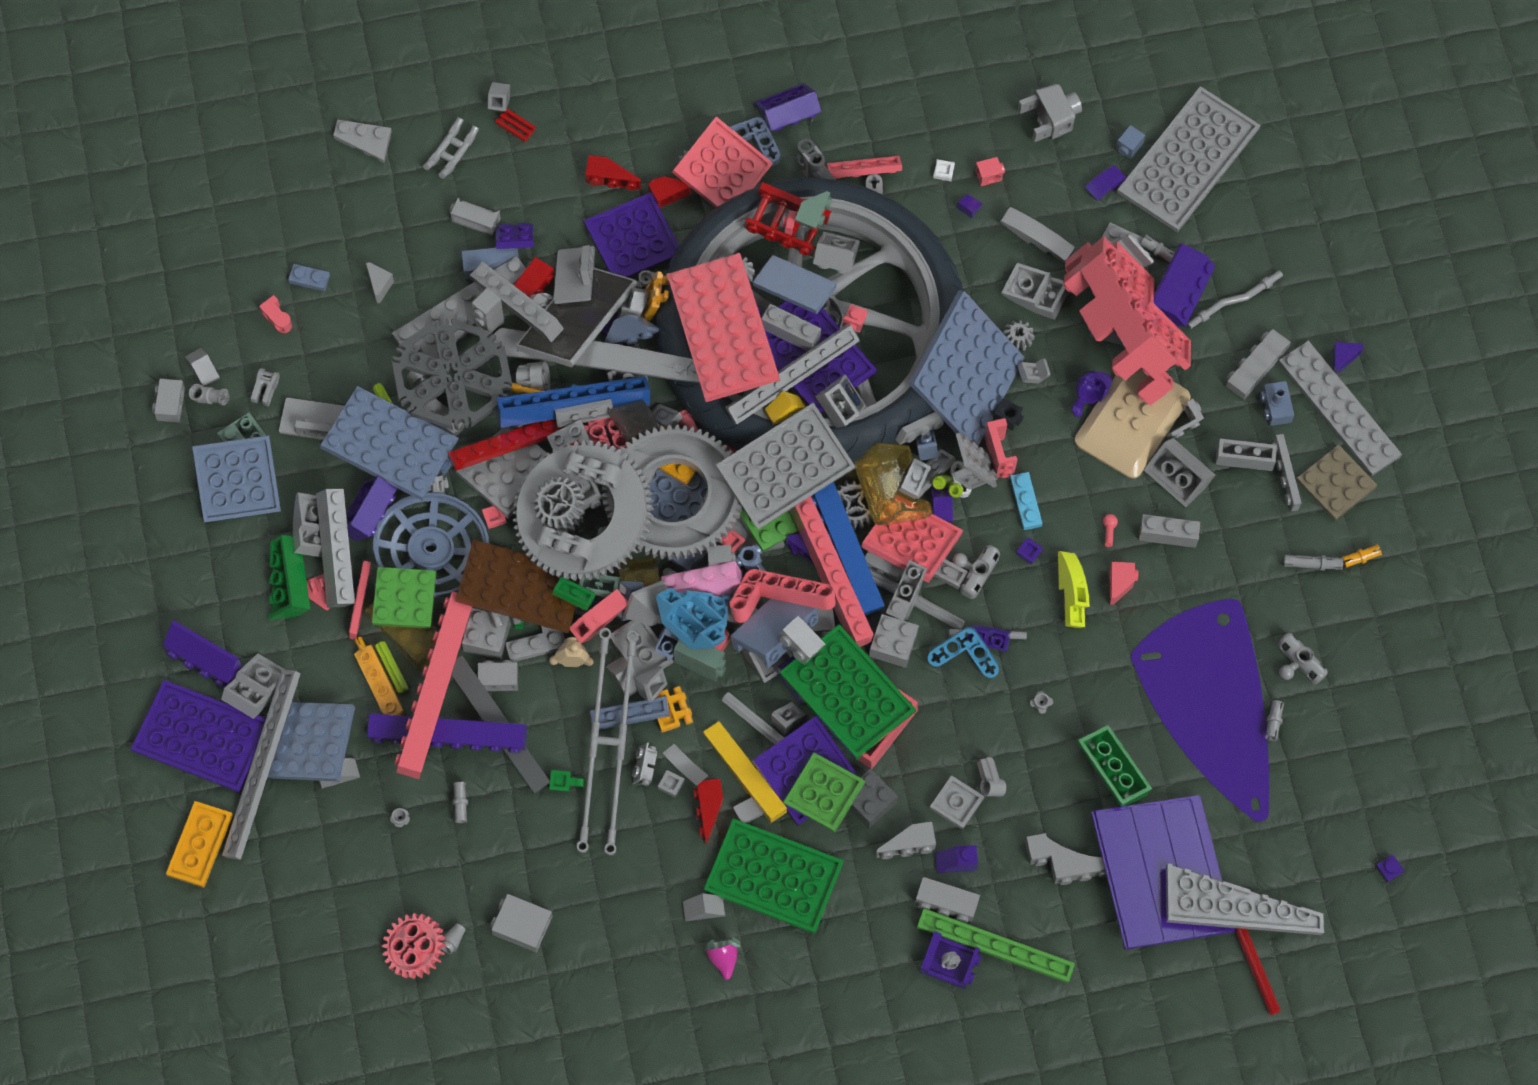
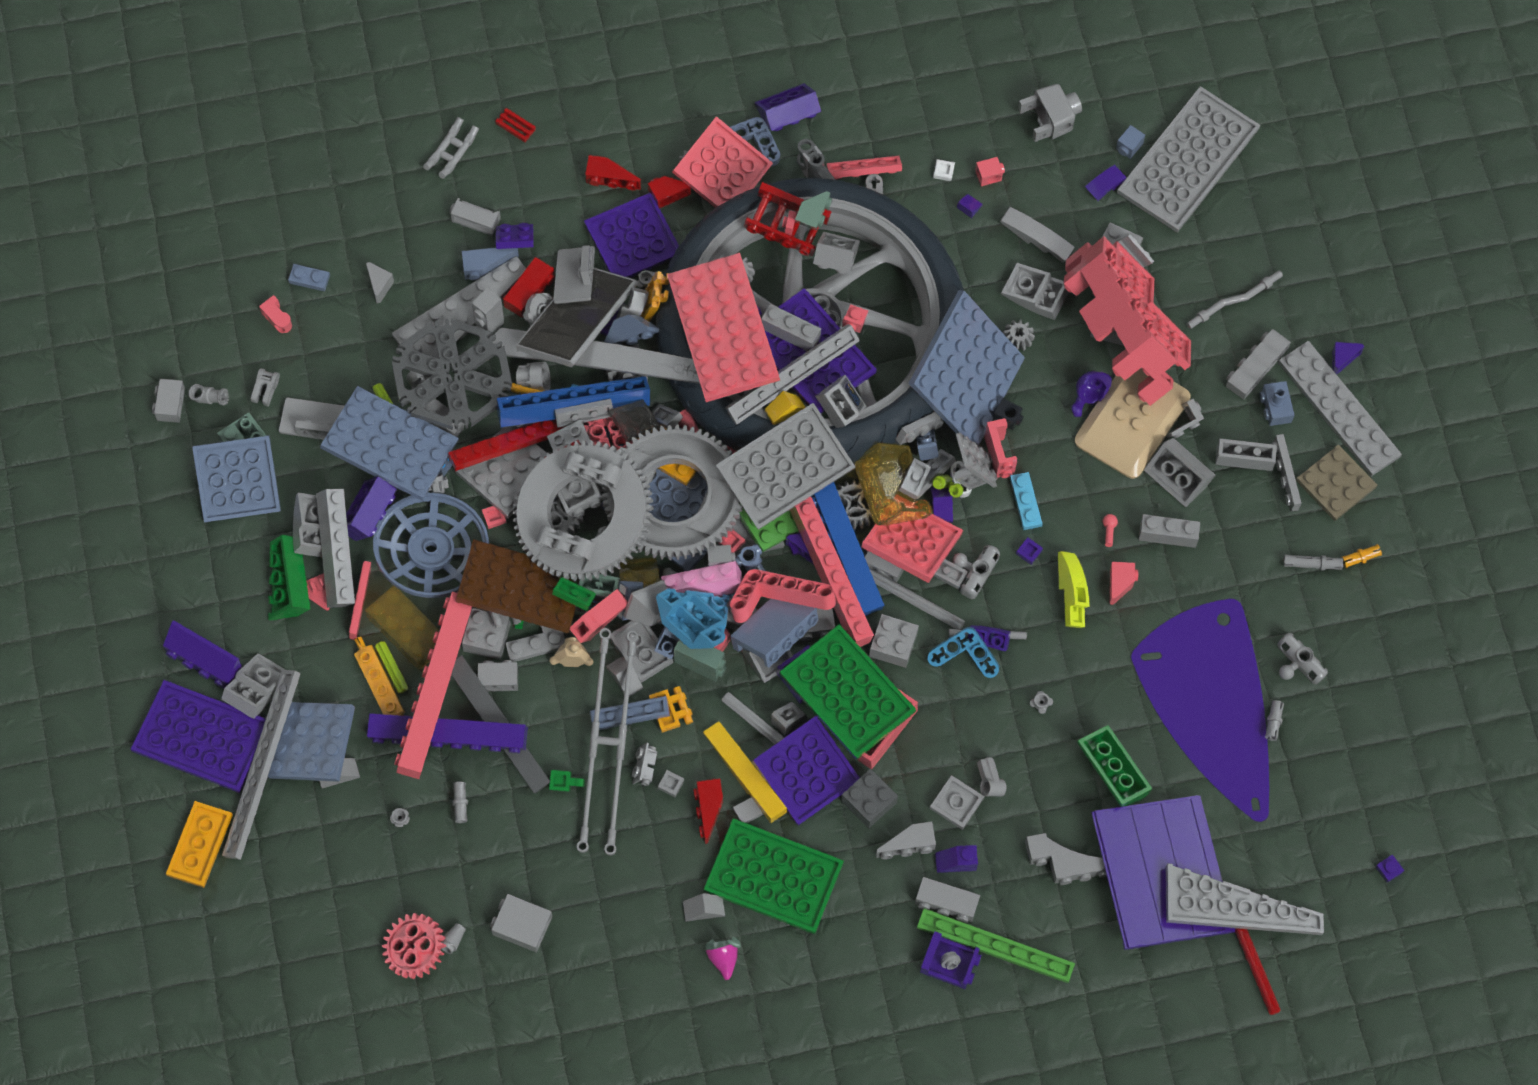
light grey slope [185,348,220,387] -> none
light grey wing [334,120,392,163] -> none
bright green plate [372,567,436,629] -> none
light grey brick [470,261,564,342] -> none
light grey brick [488,82,510,111] -> none
light grey gear [533,477,585,529] -> none
light grey slope [634,667,667,702] -> none
light grey sticker [663,744,708,785] -> none
sand blue tile [753,255,837,314] -> none
light grey brick [777,616,825,665] -> none
bright green plate [783,753,865,832] -> none
light grey slope [886,560,927,621] -> none
light grey bracket [1017,359,1050,384] -> none
light grey pin [1140,235,1175,263] -> none
dark purple slope [1154,244,1215,327] -> none

